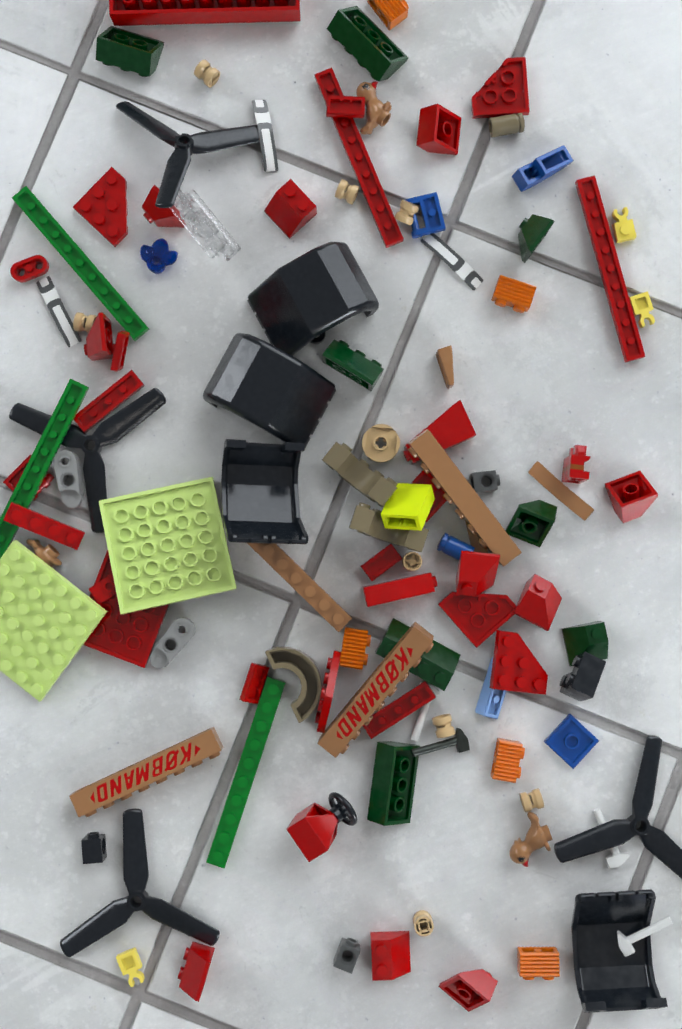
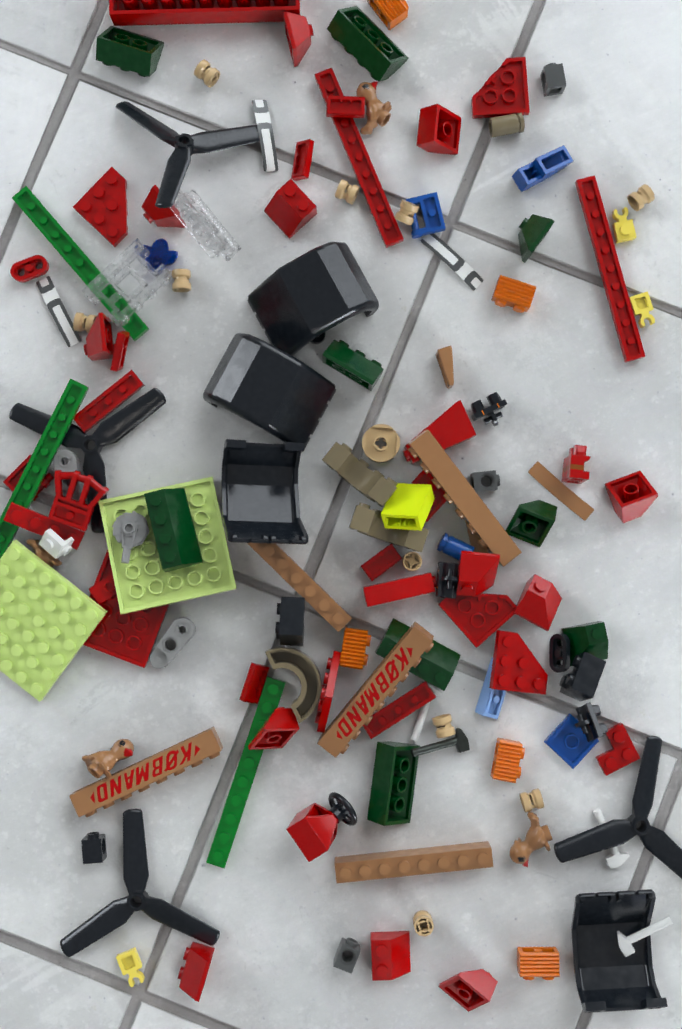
none -> white bracket [39,528,75,559]
none -> red plate [48,470,109,531]
none -> clear fence [82,238,172,328]
none -> medium nougat animal [82,739,134,778]
none -> light grey piece [112,511,149,564]
none -> dark green slope [144,488,203,572]
none -> tan wheel [172,269,191,292]
none -> red slope [248,707,300,750]
none -> black brick [275,597,305,646]
none -> red slope [283,12,314,67]
none -> red plate [291,139,314,181]
none -> medium nougat brick [335,841,493,883]
none -> black hips [436,562,458,599]
none -> black hips [471,392,507,426]
none -> dark grey brick [540,63,566,97]
none -> black plate [549,634,570,673]
none -> black hips [574,702,608,742]
none -> red plate [596,723,640,776]
none -> tan wheel [627,184,655,211]

